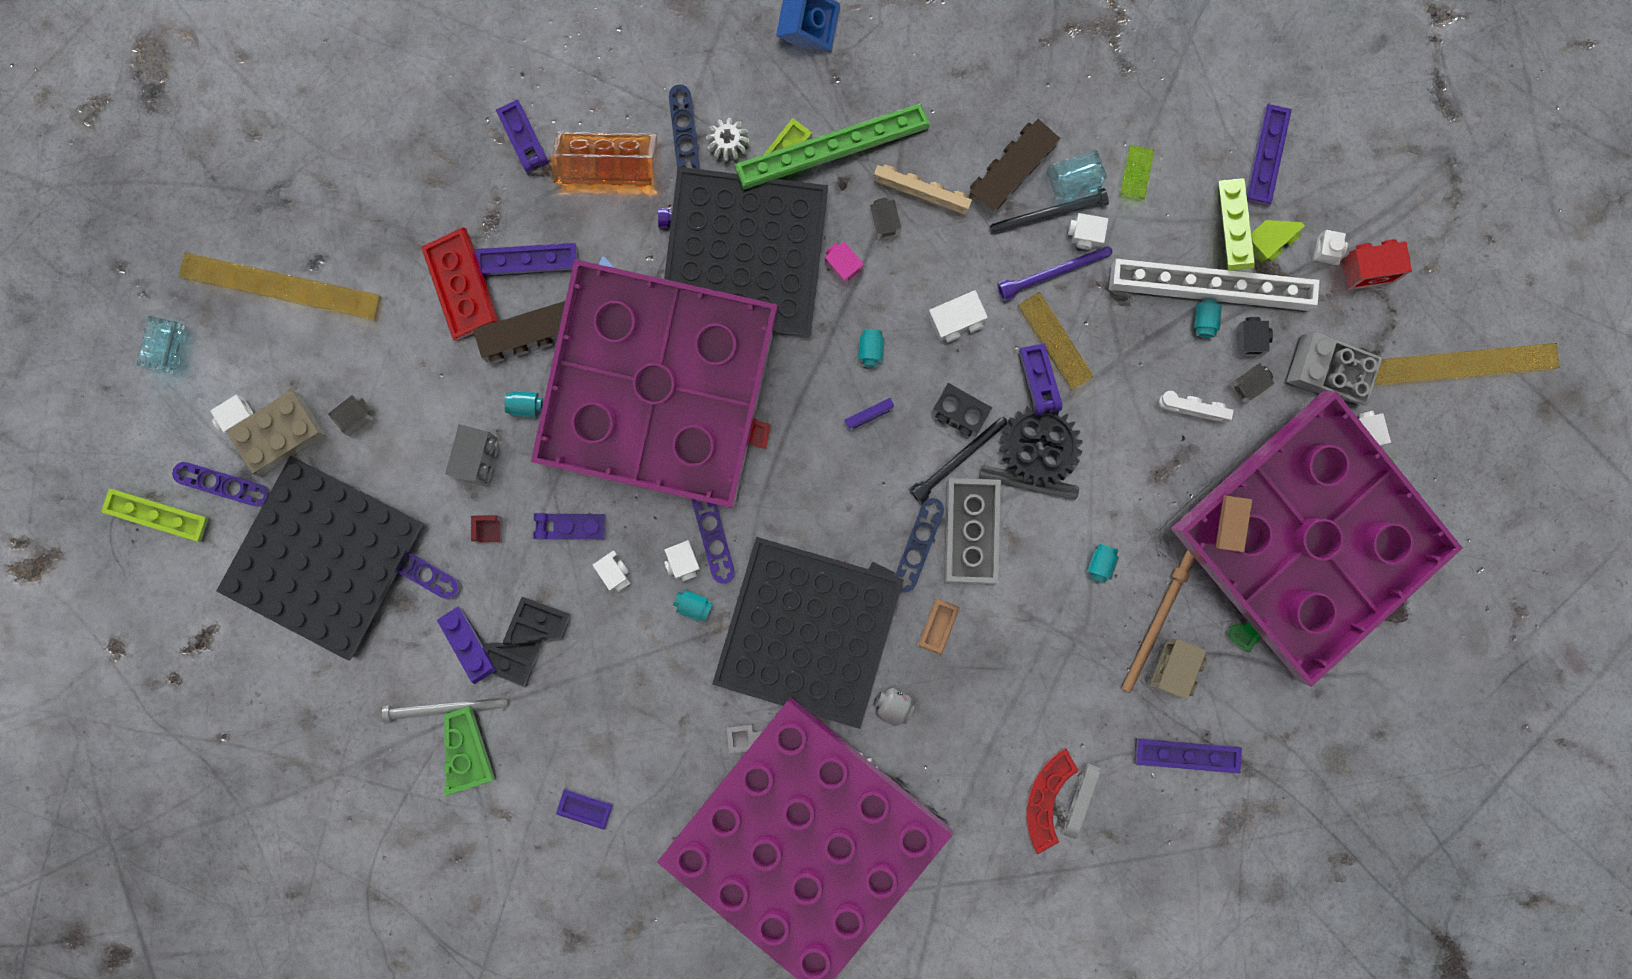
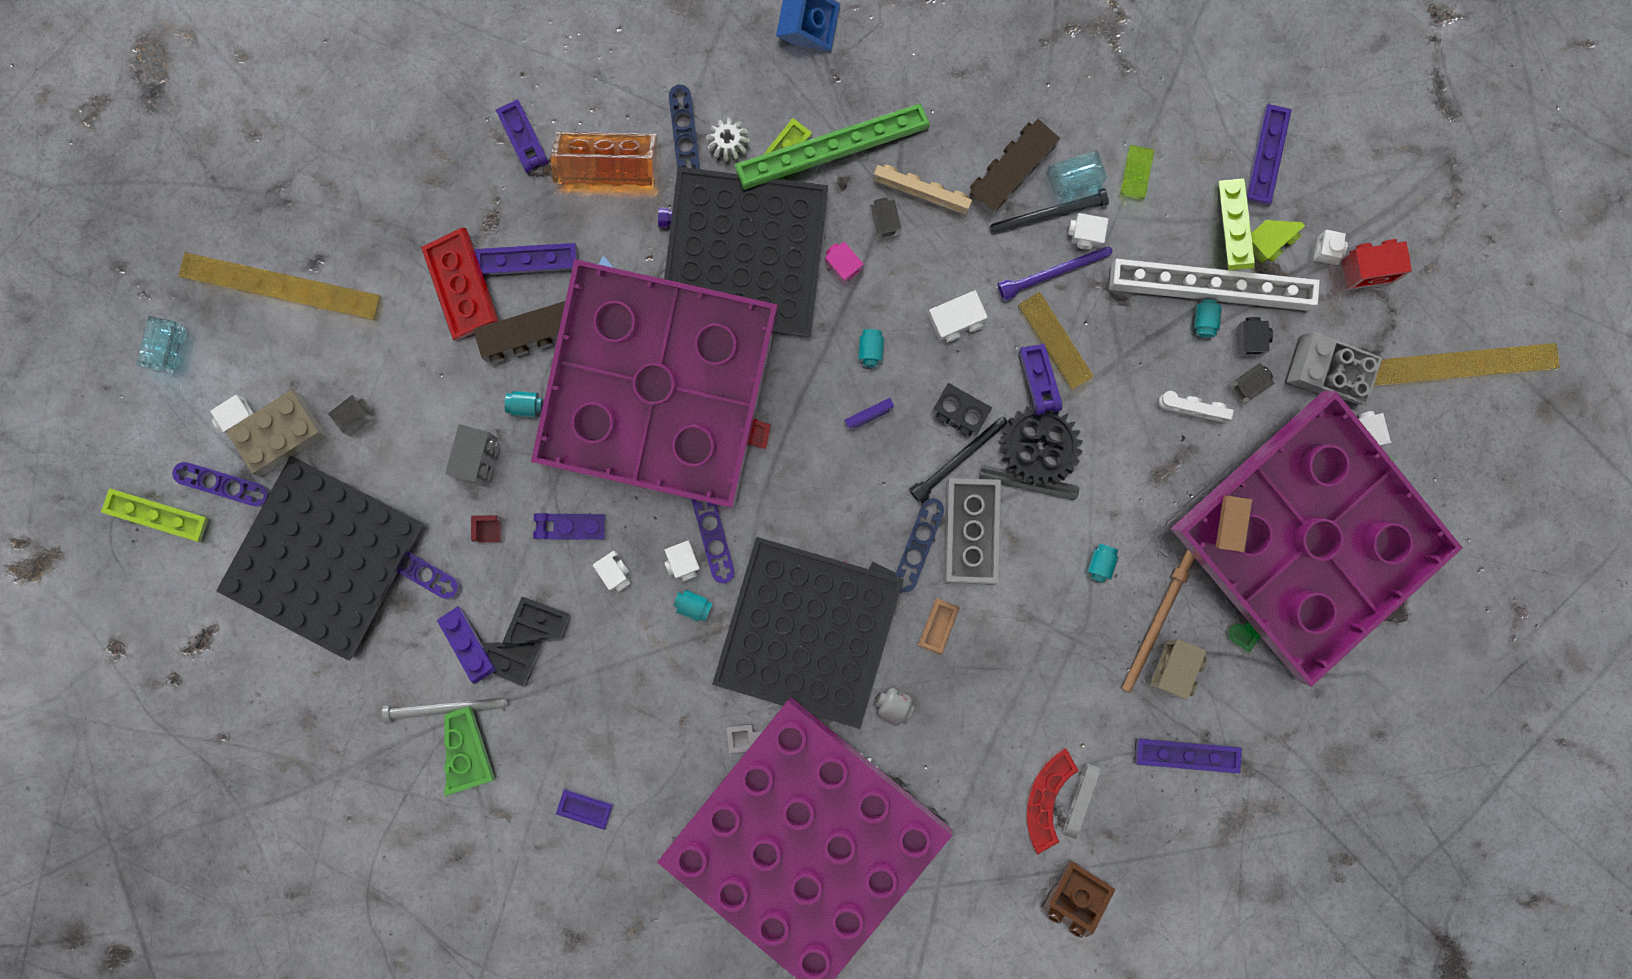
none -> reddish brown plate [1042,861,1116,938]

